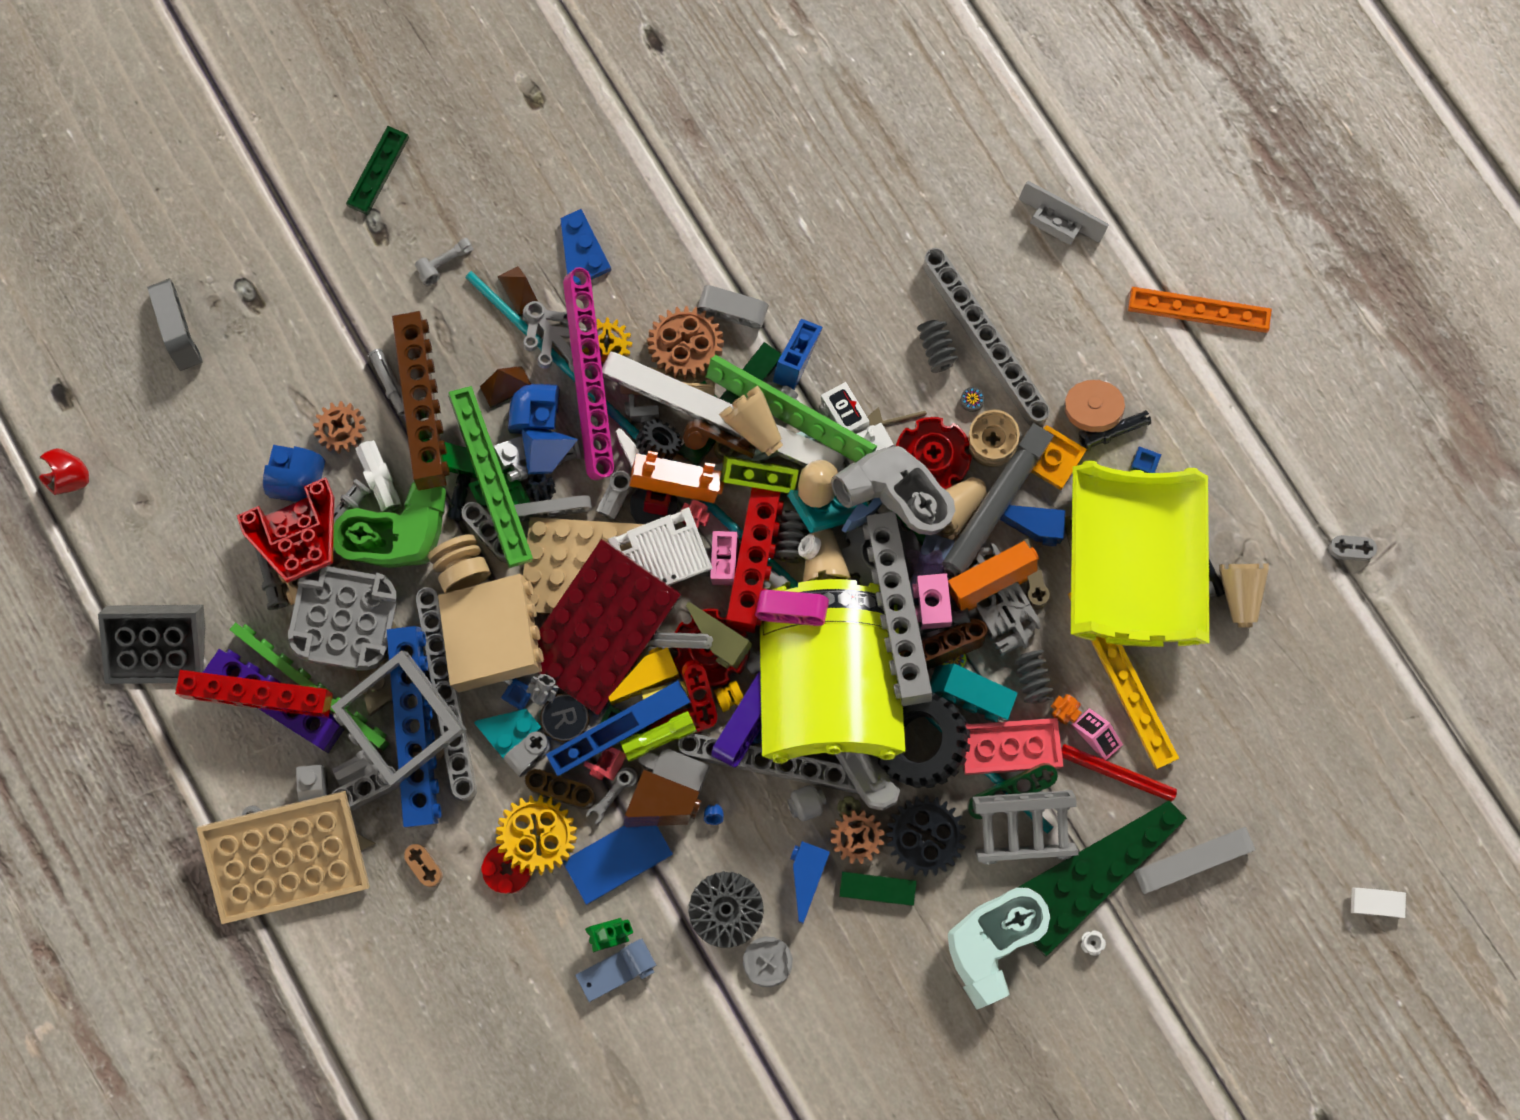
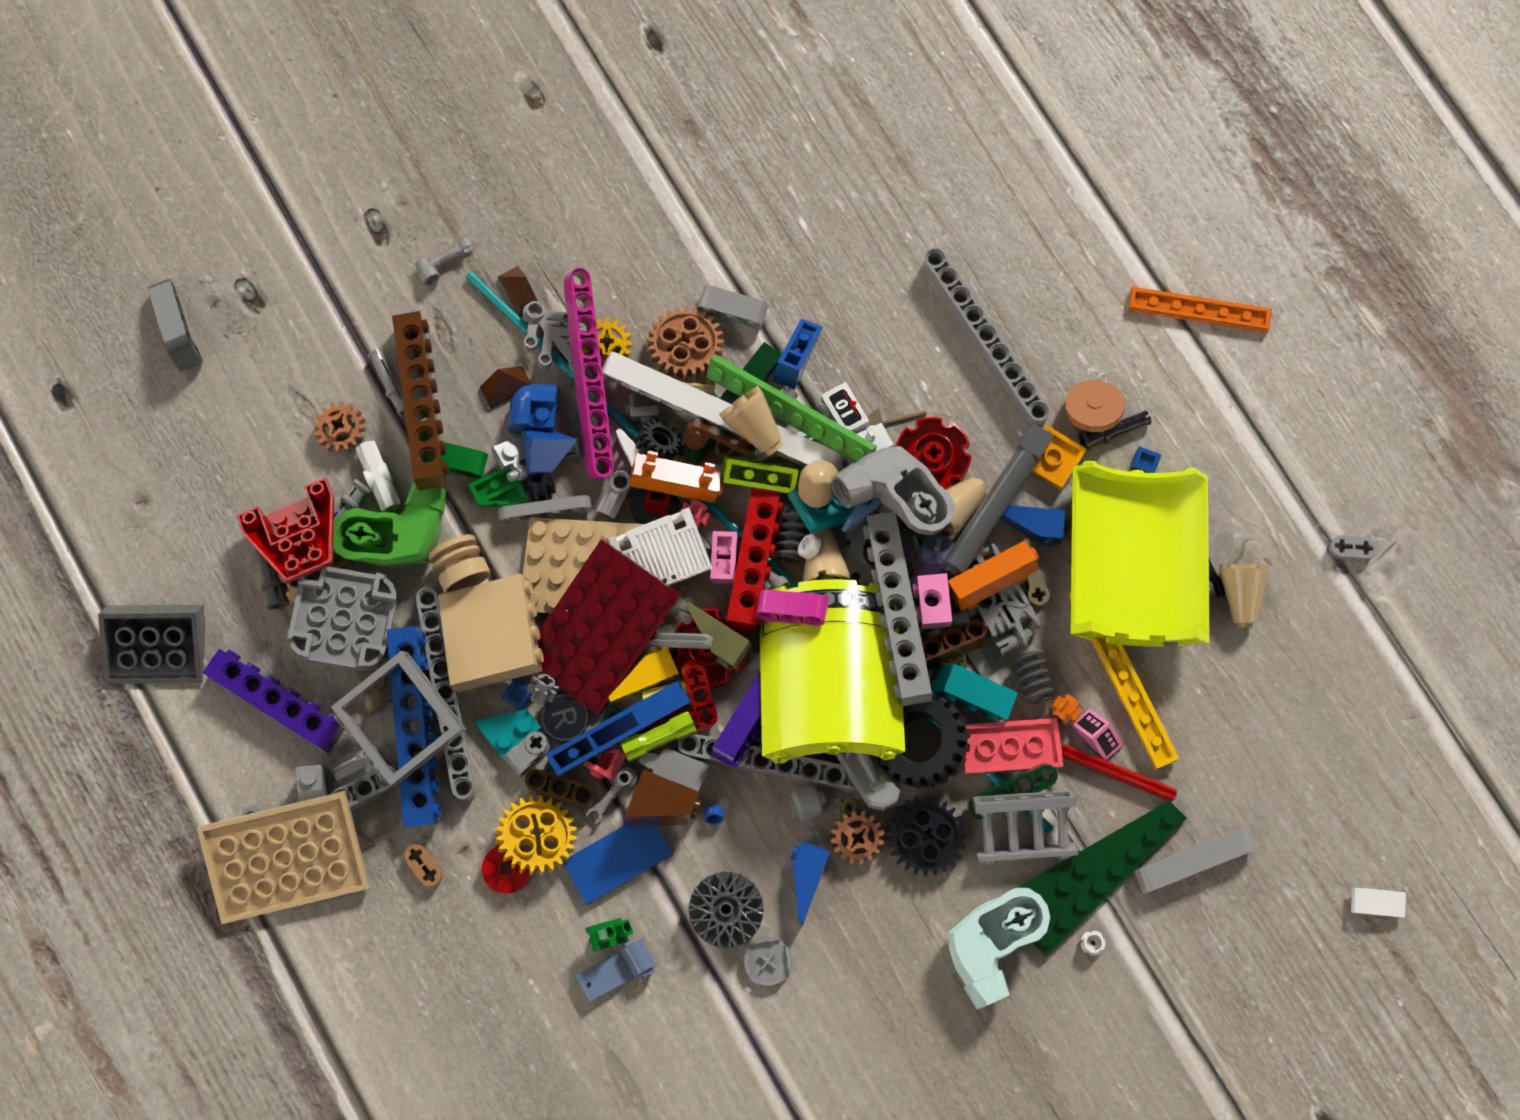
red piece [39,448,89,495] -> none
red brick [175,670,333,718] -> none
bright green plate [229,622,390,751] -> none
blue brick [263,445,326,502] -> none
dark green tile [346,126,409,215] -> none
bright green plate [448,386,533,568] -> none
black axle [448,474,471,521] -> none
light grey beam [462,502,507,563] -> none
blue wing [560,209,612,285] -> none
yellow wheel [713,680,743,712] -> none
dark green tile [839,872,917,906] -> none
dark grey piece [917,320,959,373] -> none
tile [960,387,985,412] -> none
tan wheel [968,409,1020,467] -> none
light grey bracket [1019,181,1109,245] -> none

